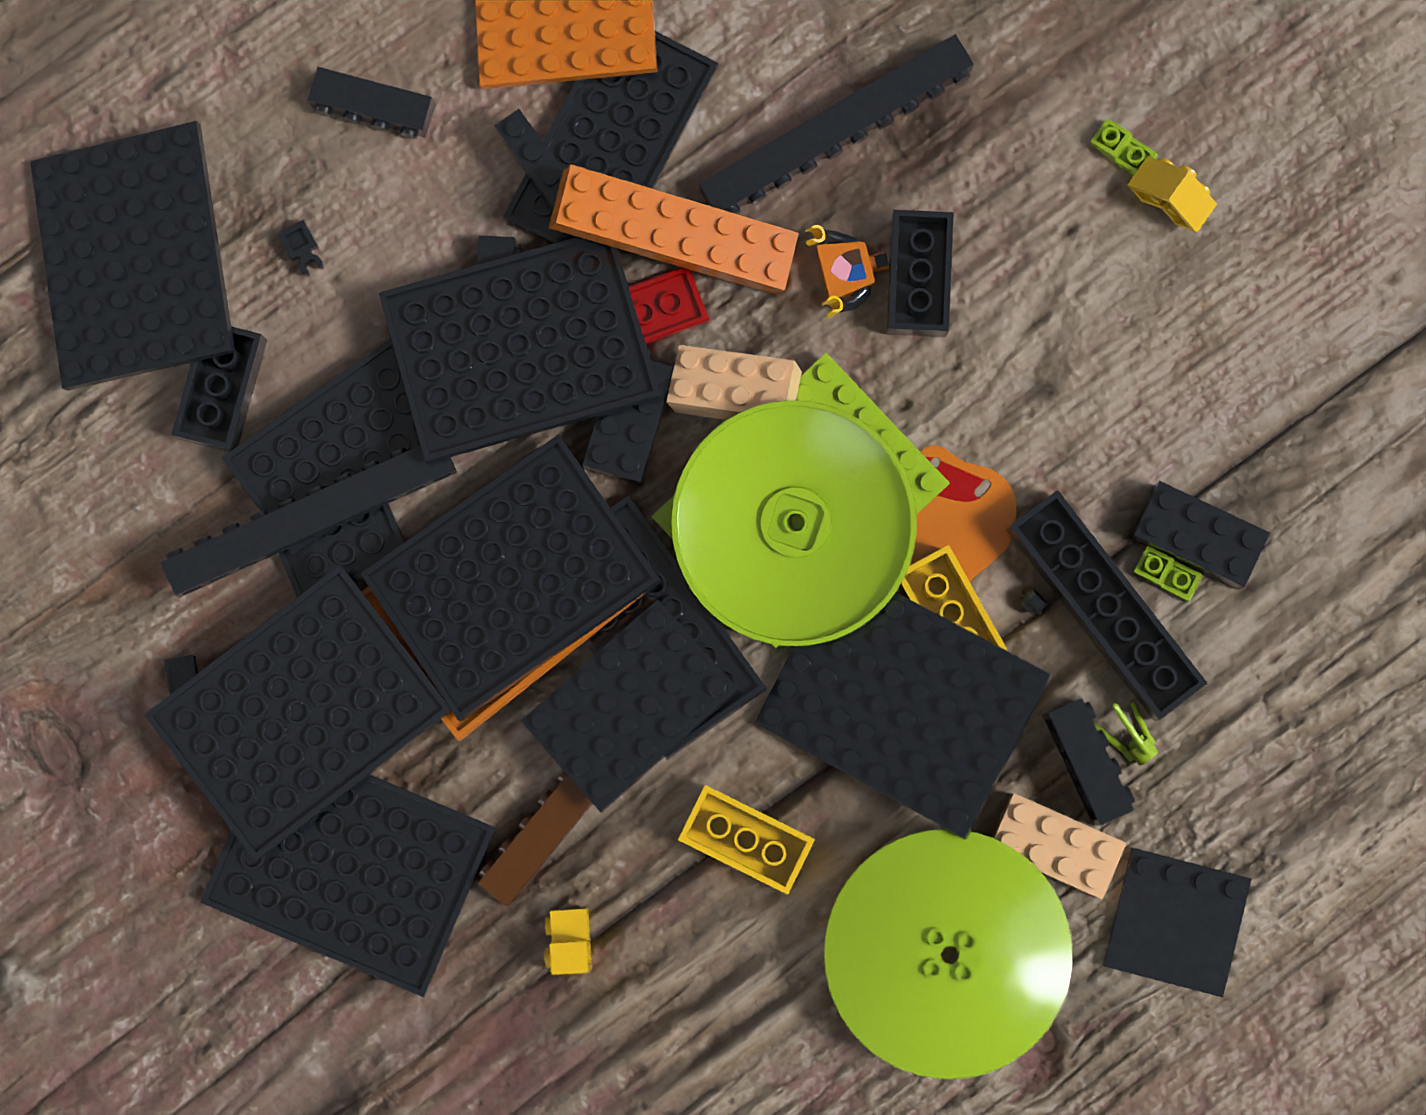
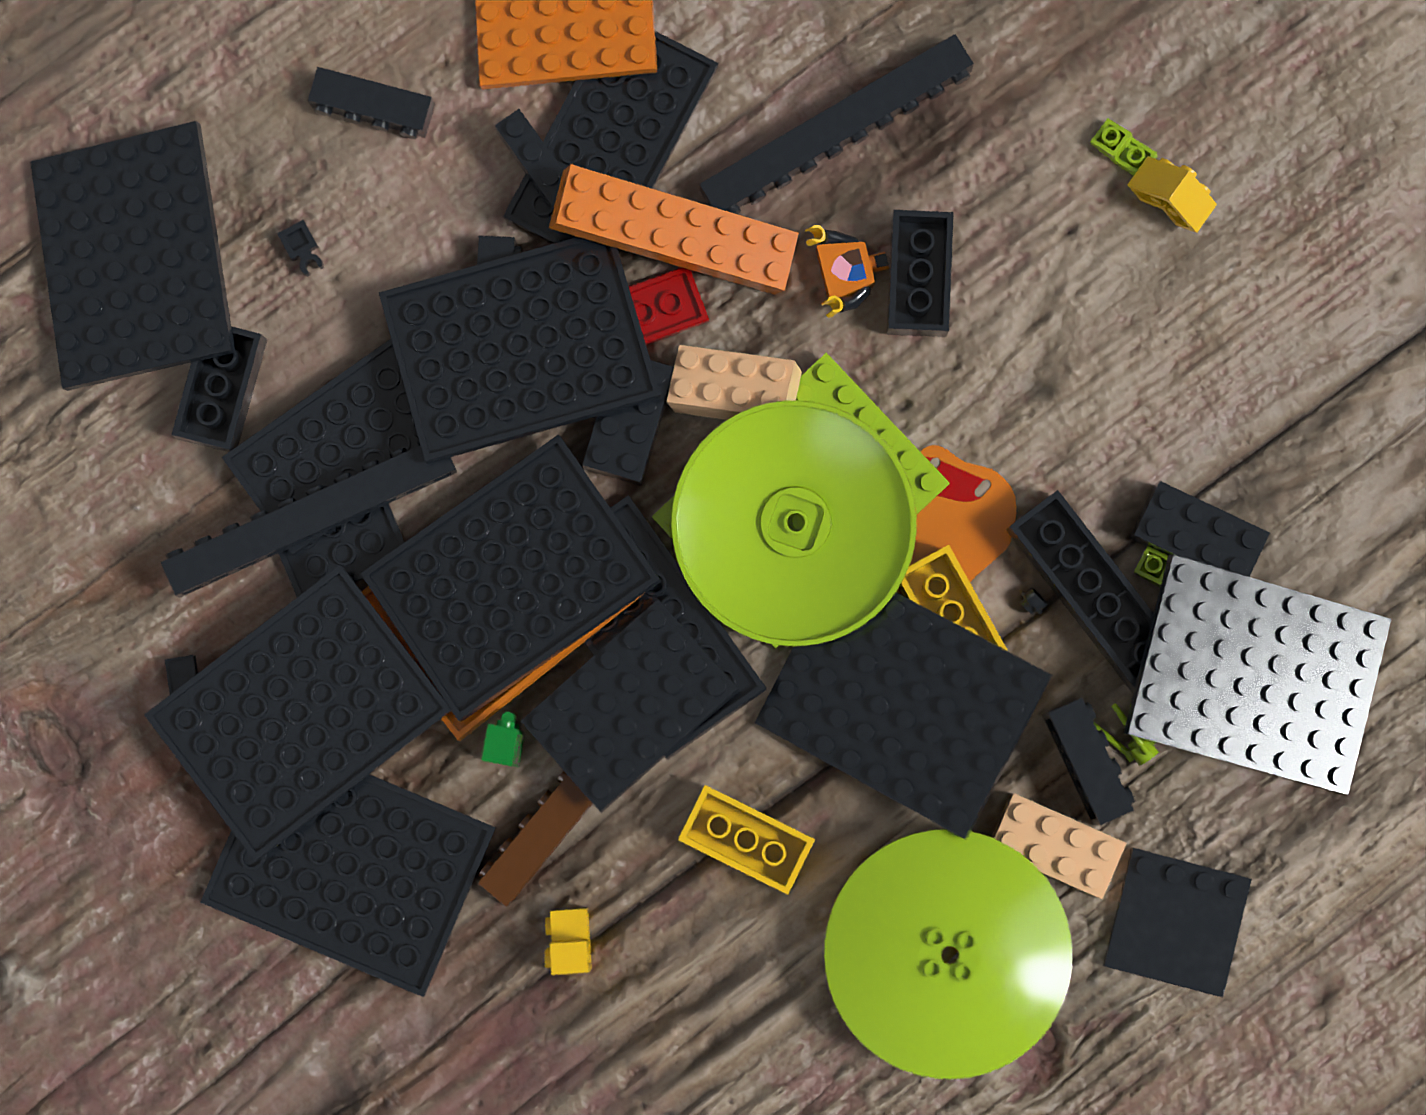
none -> green piece [481,711,525,767]
none -> plate [1124,555,1391,795]

